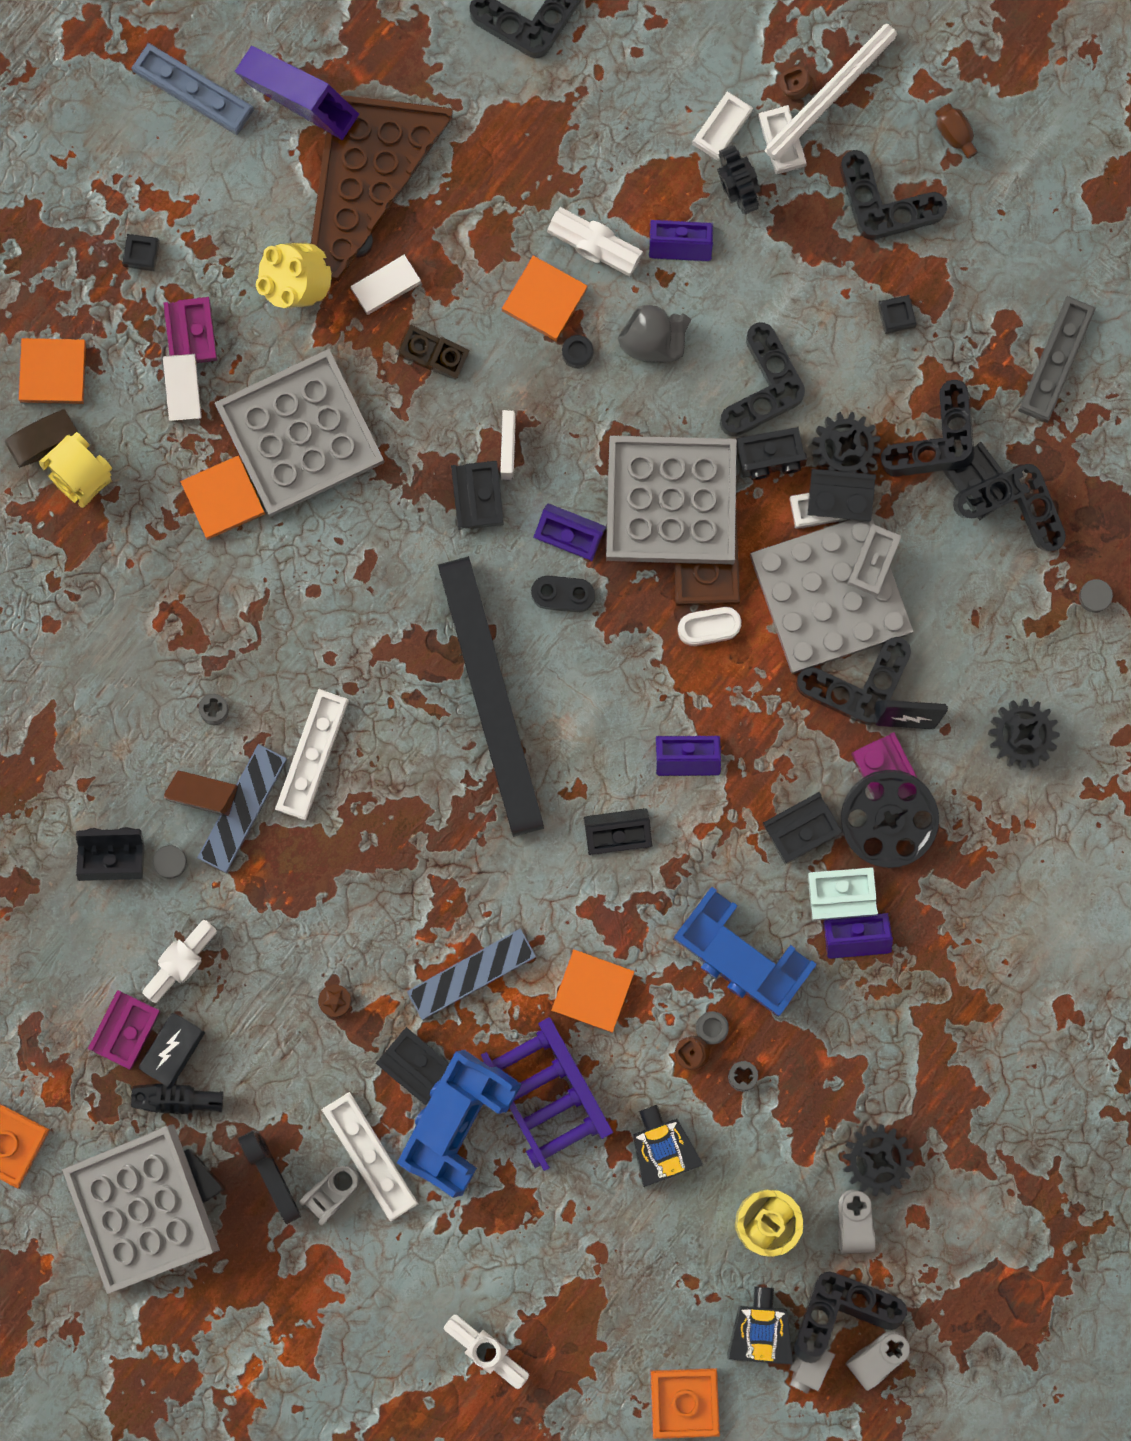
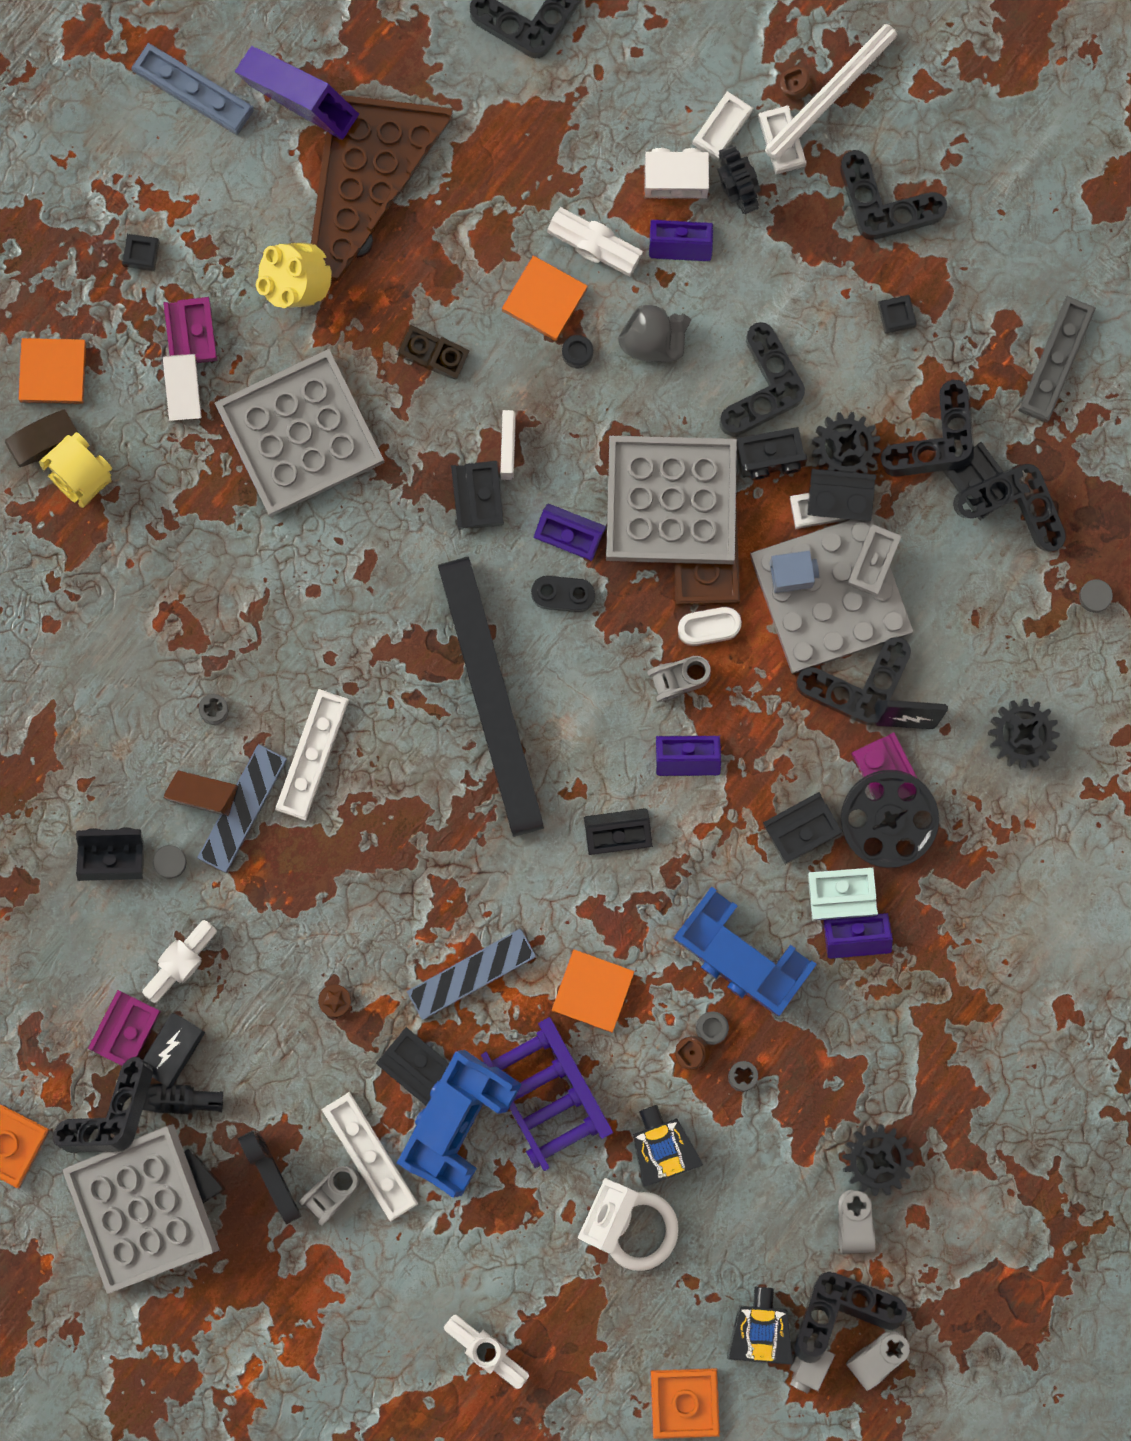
orange tile [180,455,265,540] -> none
white tile [350,255,421,315] -> none
light yellow brick [735,1190,803,1257] -> none
reddish brown plant [935,103,978,159] -> none
none -> black beam [53,1057,153,1153]
none -> white tile [578,1178,678,1271]
none -> white brick [645,148,709,198]
none -> light grey piece [647,656,711,702]
none -> sand blue brick [769,550,819,593]

